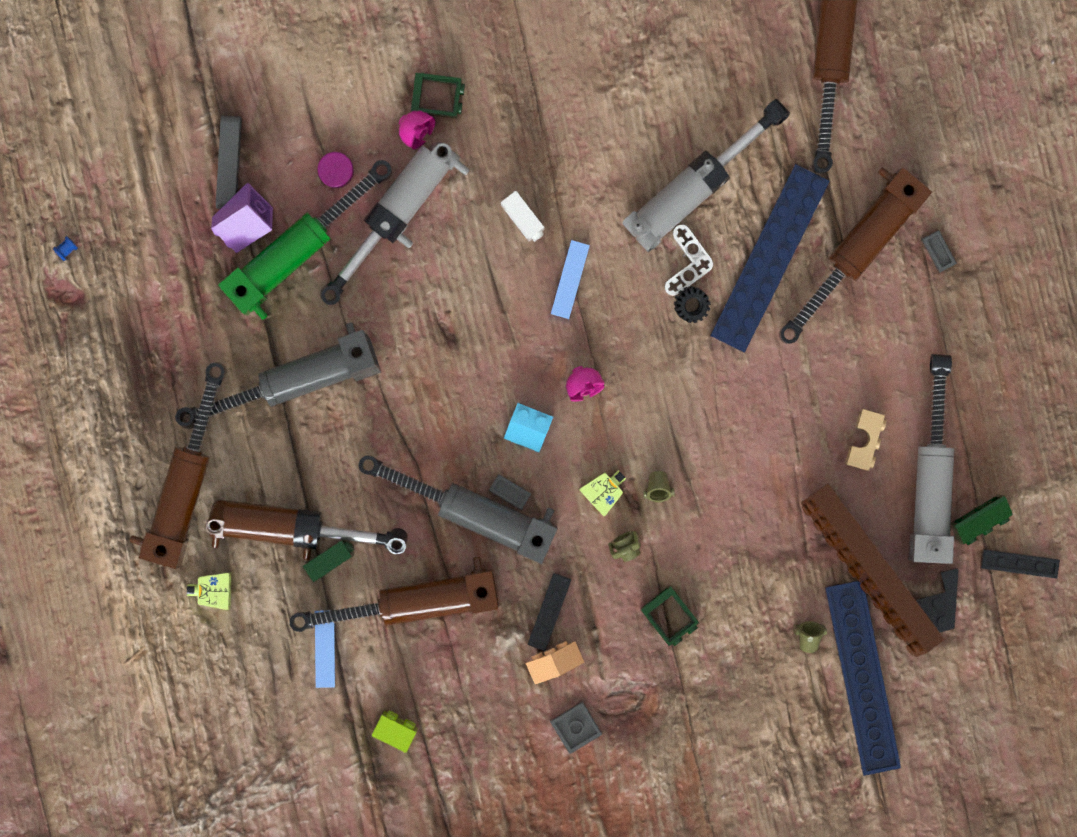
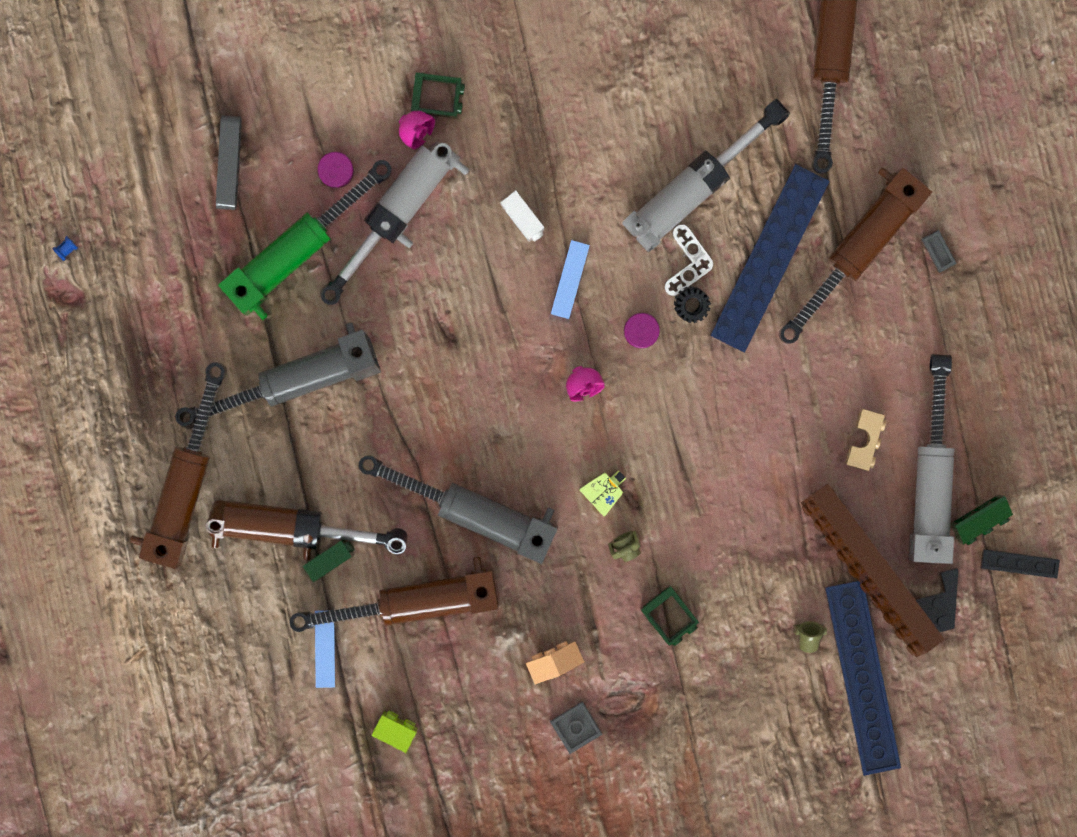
yellowish green torso [187,572,231,610] -> none
medium lavender slope [211,183,273,253] -> none
dark grey tile [489,474,531,510] -> none
medium azure slope [504,403,553,452] -> none
black tile [527,573,572,651] -> none
olive piece [643,471,675,502] -> none
none -> magenta head [624,313,660,349]

